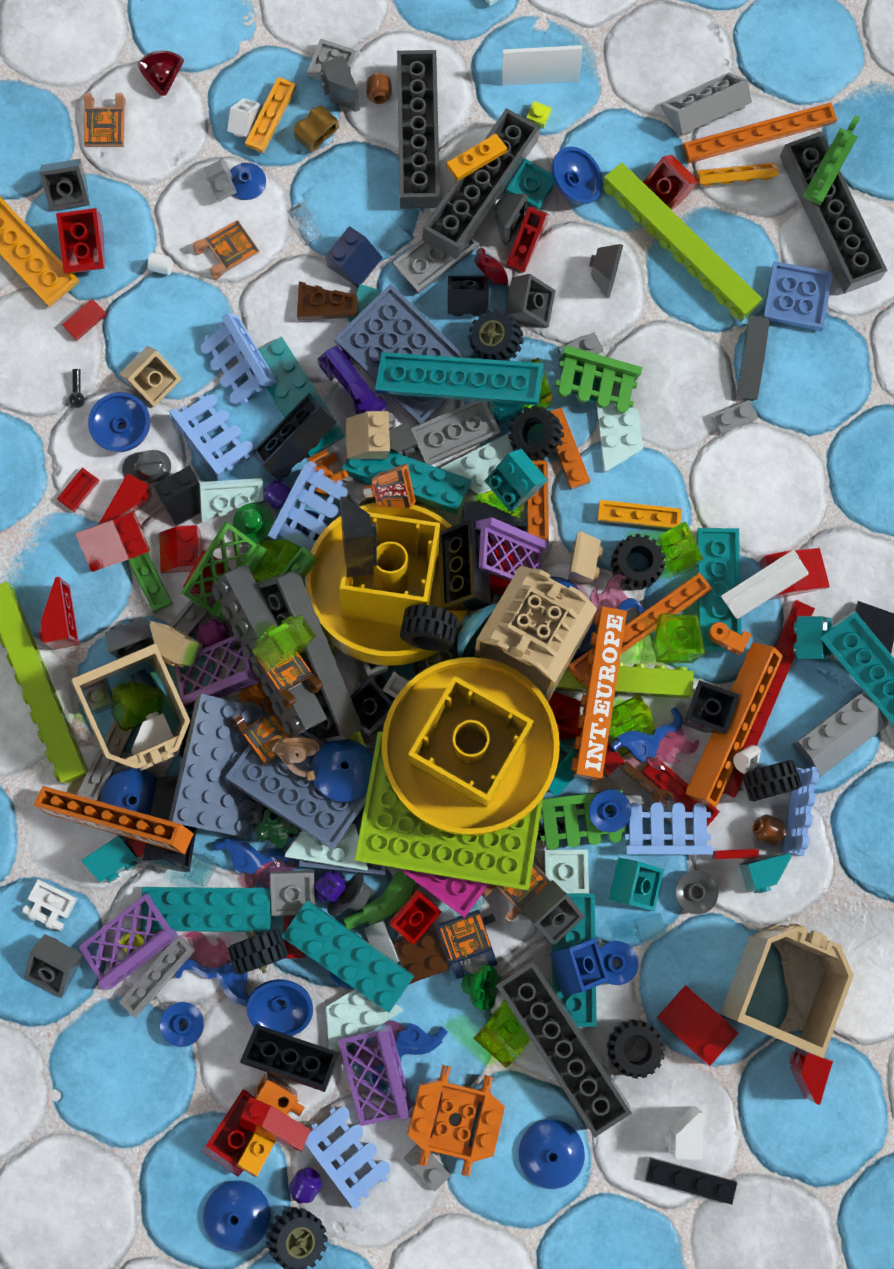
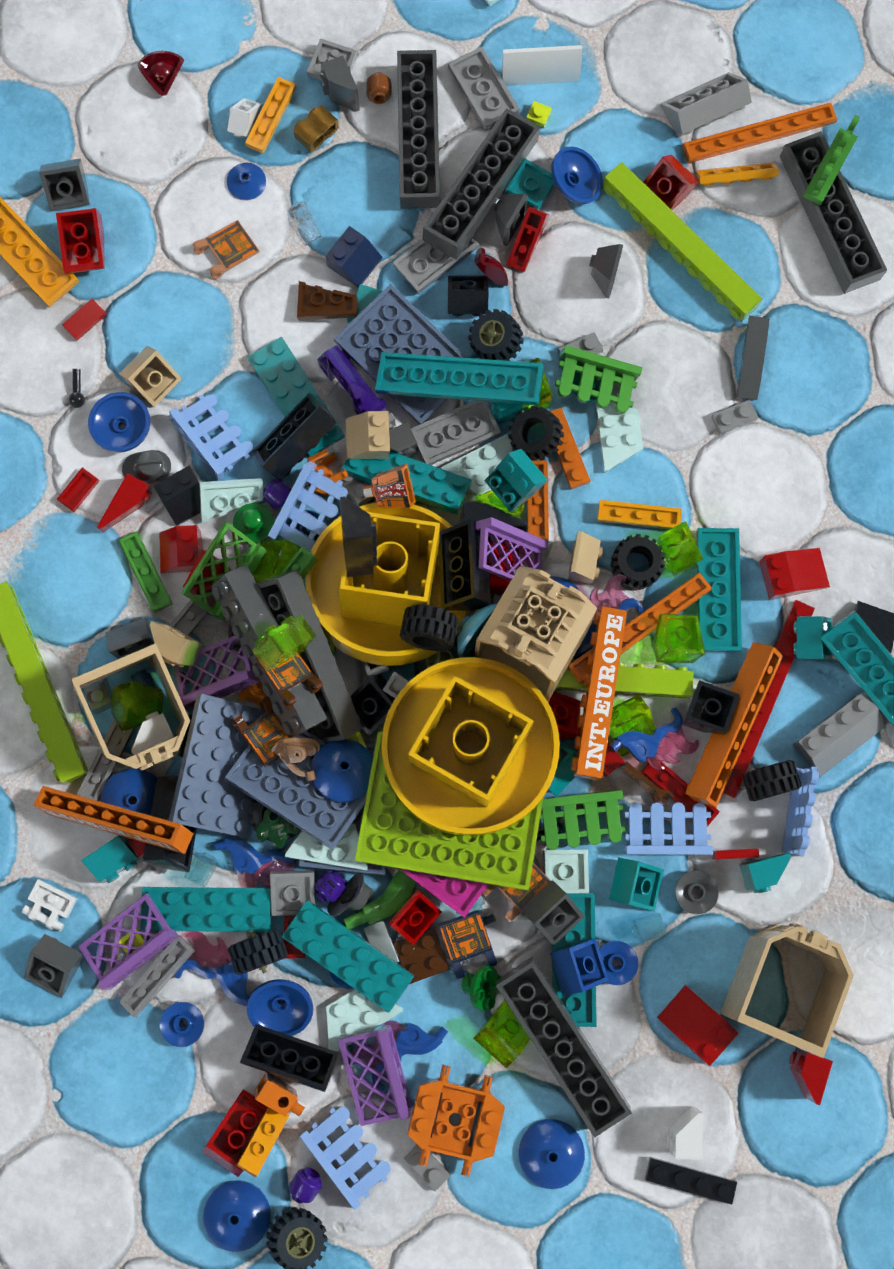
red slope [39,577,79,650] -> none
slope [75,511,151,572] -> none
flag [84,93,126,147] -> none
white brick [148,253,174,275] -> none
magenta head [196,619,228,648] -> none
light blue fence [201,313,277,405] -> none
light grey brick [204,158,237,202] -> none
red slope [240,1097,310,1152] -> none
light orange plate [446,134,507,181] -> none
dark grey slope [506,274,556,328] -> none
blue dish [589,789,632,832] -> none
black tyre [607,1019,665,1079] -> none
orange leg [708,622,752,656] -> none
white panel [721,550,809,619] -> none
white brick [733,745,761,774] -> none
dark orange head [752,814,786,845] -> none
medium blue plate [763,261,833,331] -> none
none -> light grey plate [448,47,520,131]

